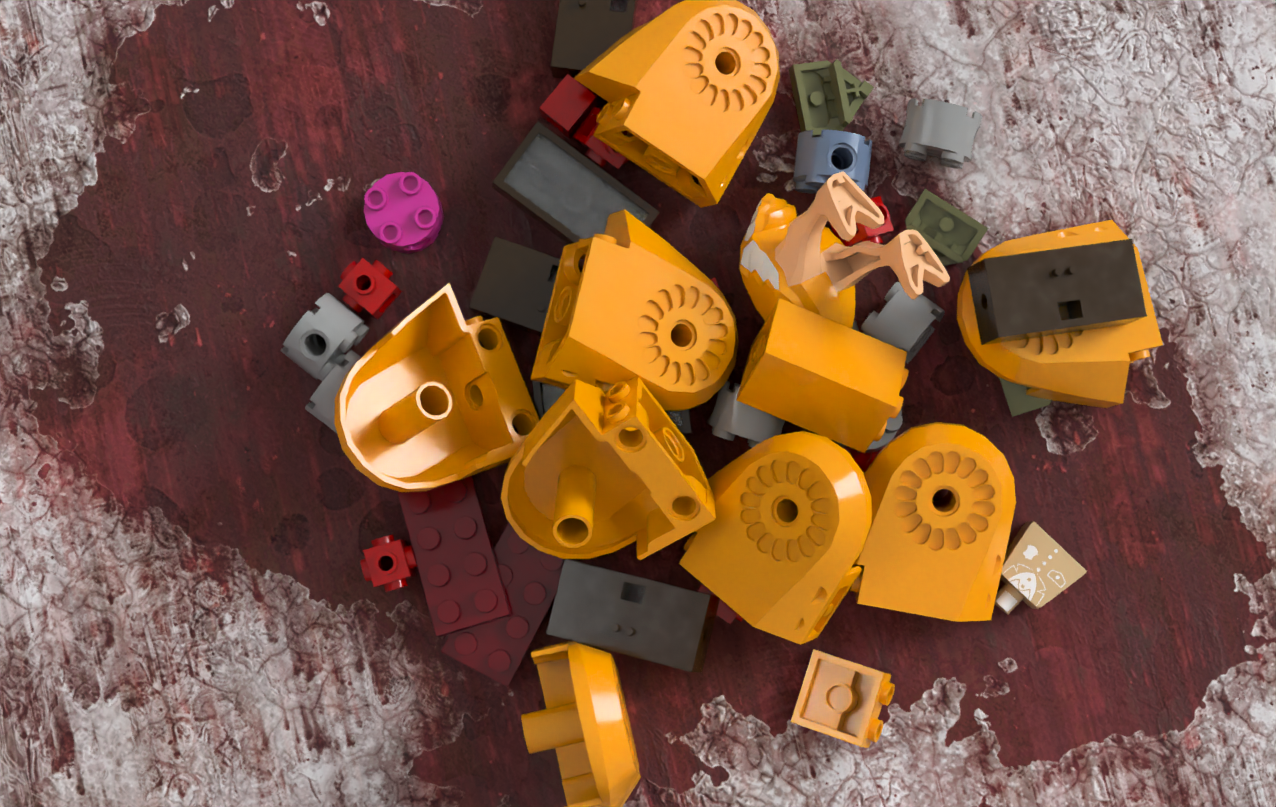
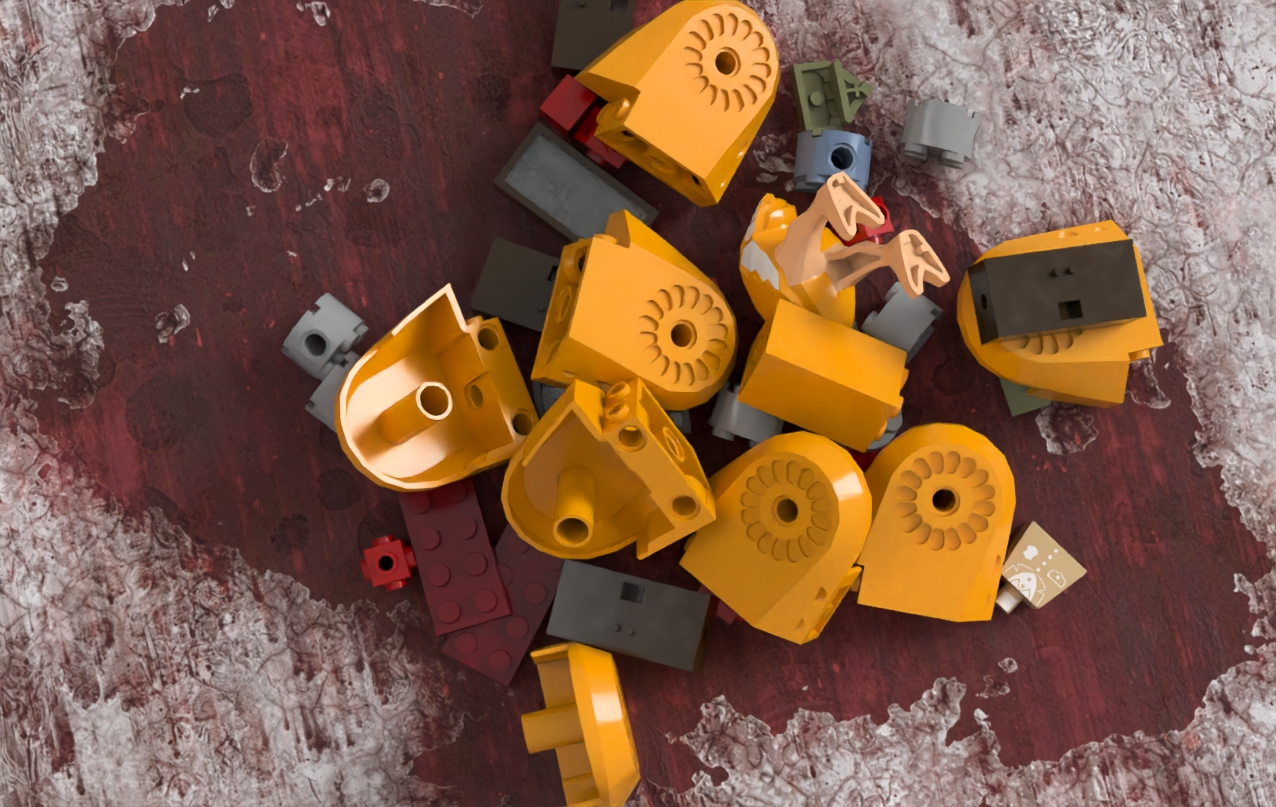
red brick [338,258,402,320] -> none
dark pink brick [364,172,444,254] -> none
light orange plate [790,649,895,748] -> none
olive slope [905,189,989,266] -> none

